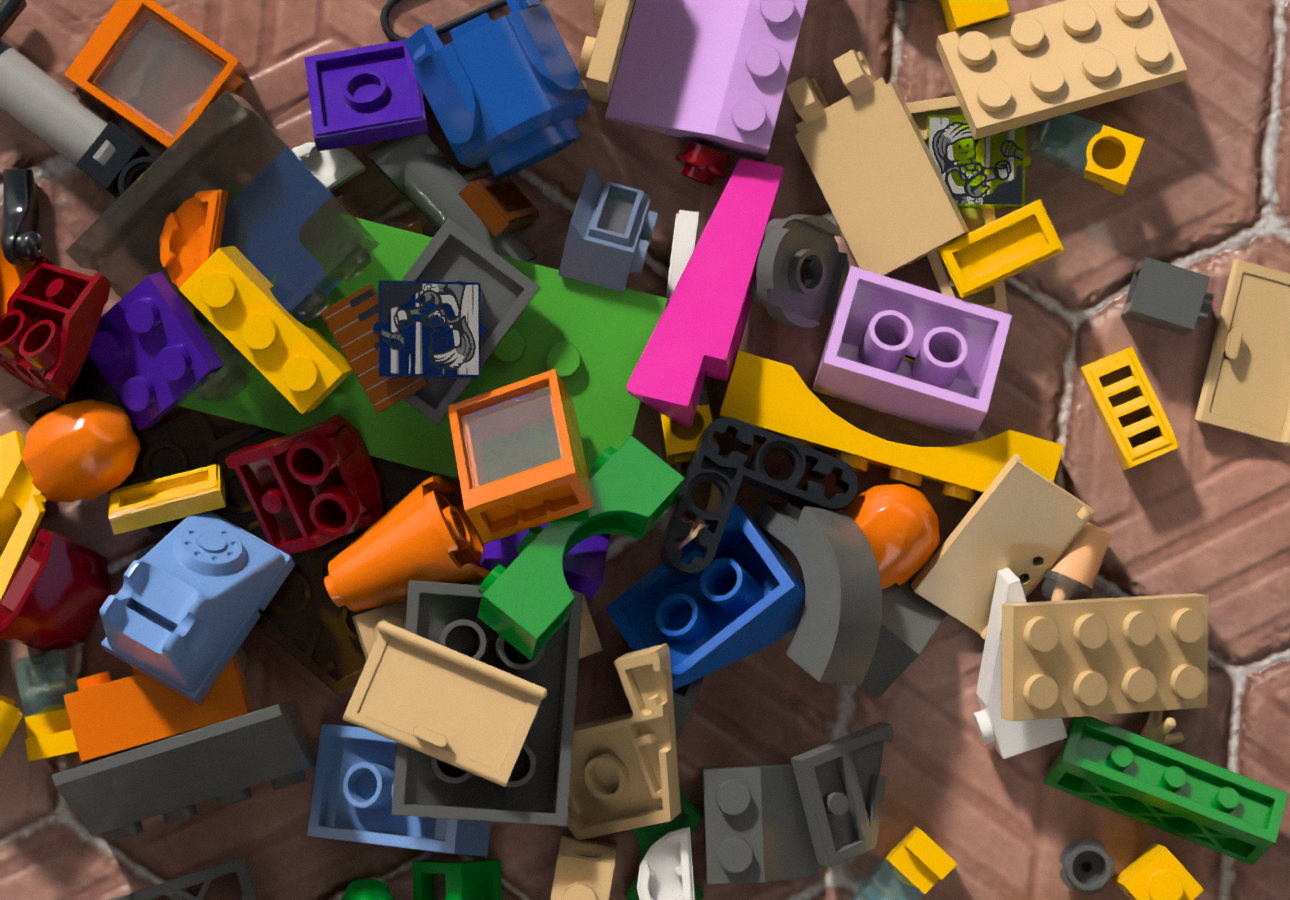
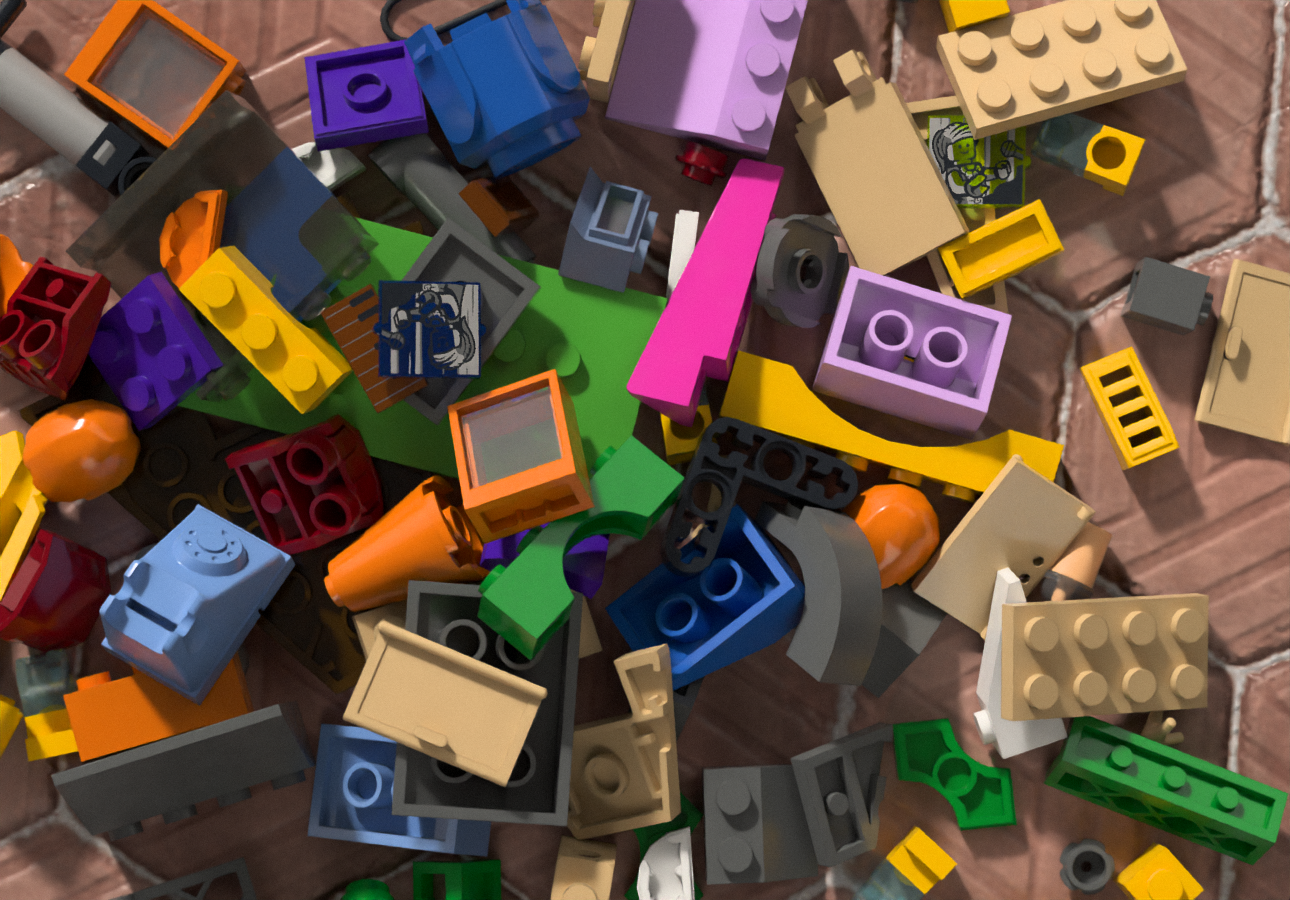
black arm [0,169,44,266] -> none
yellow tile [108,464,226,535] -> none
none -> green tile [892,718,1017,831]

